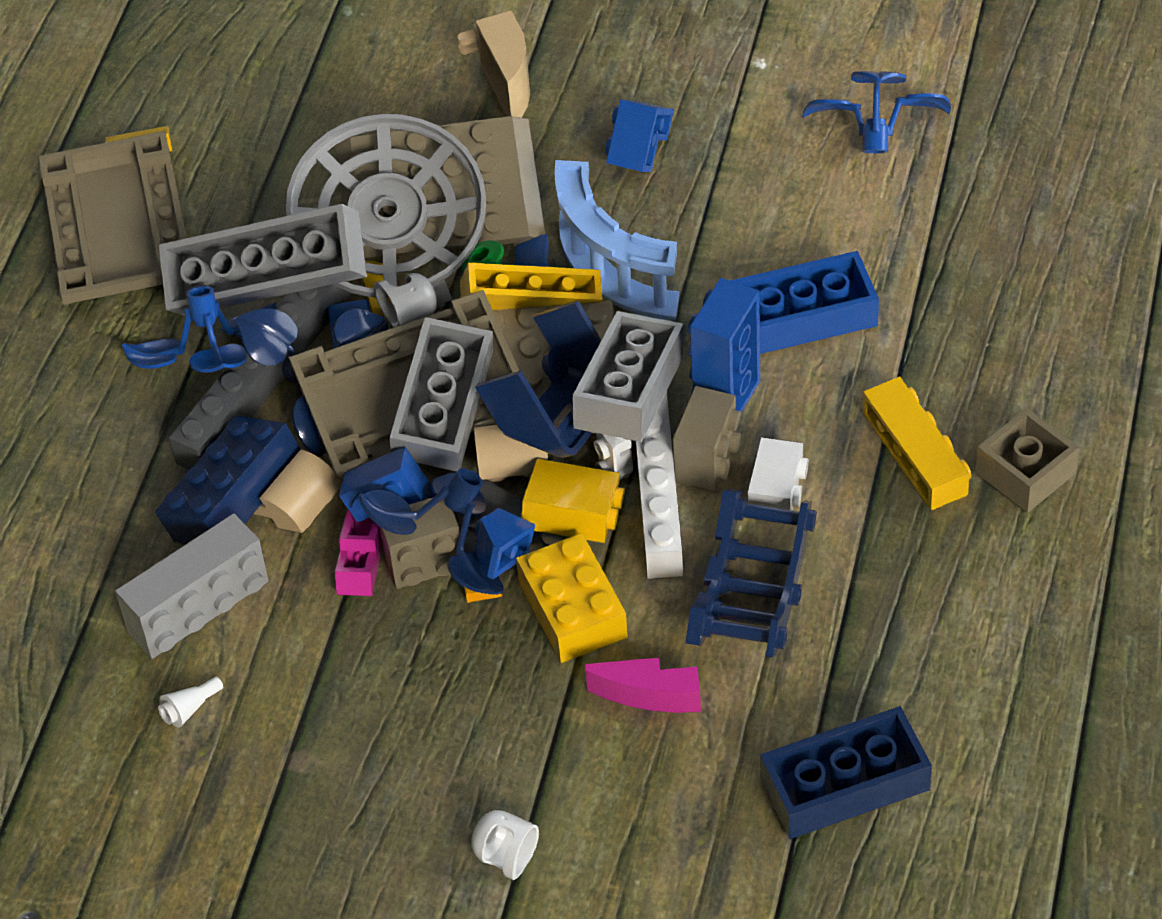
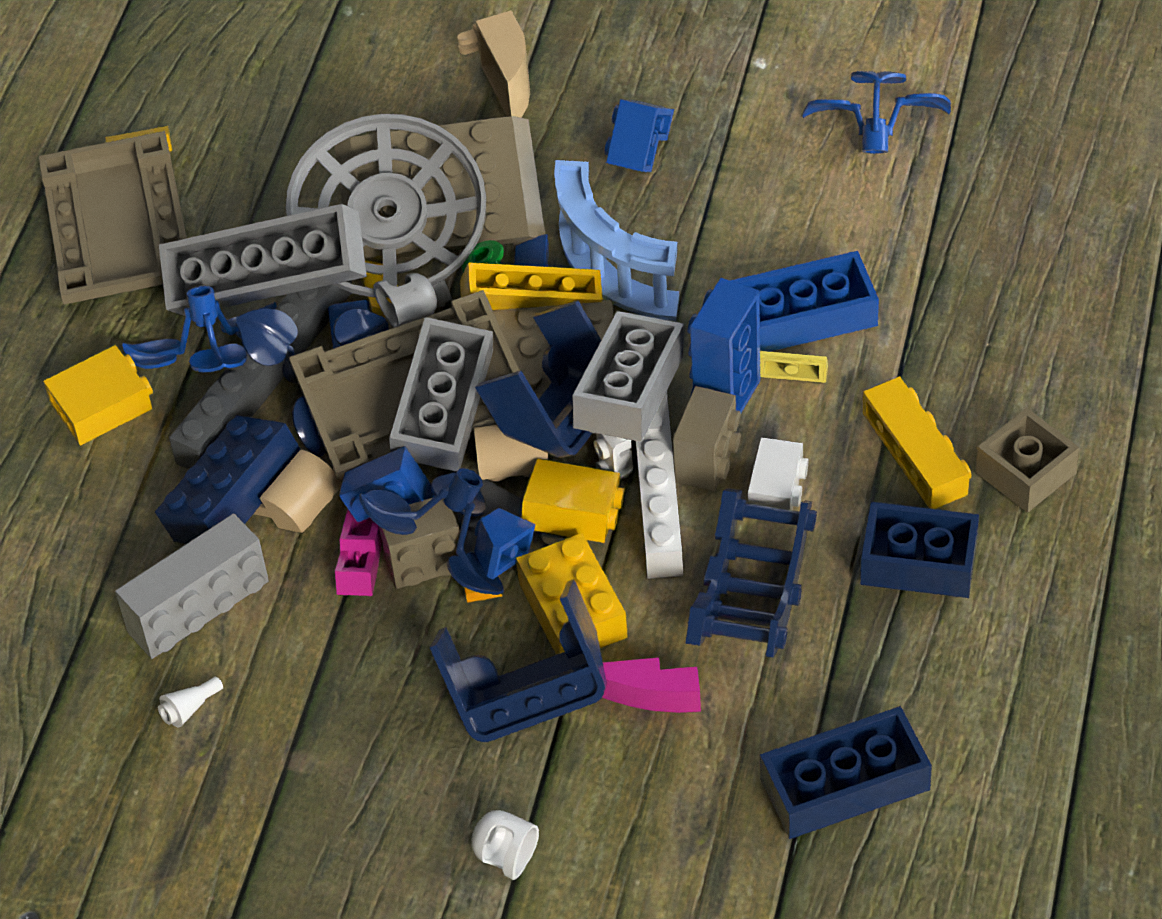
none -> yellow brick [43,345,153,446]
none -> dark blue windscreen [430,579,607,742]
none -> light yellow slope [760,351,828,383]
none -> dark blue brick [860,502,979,598]

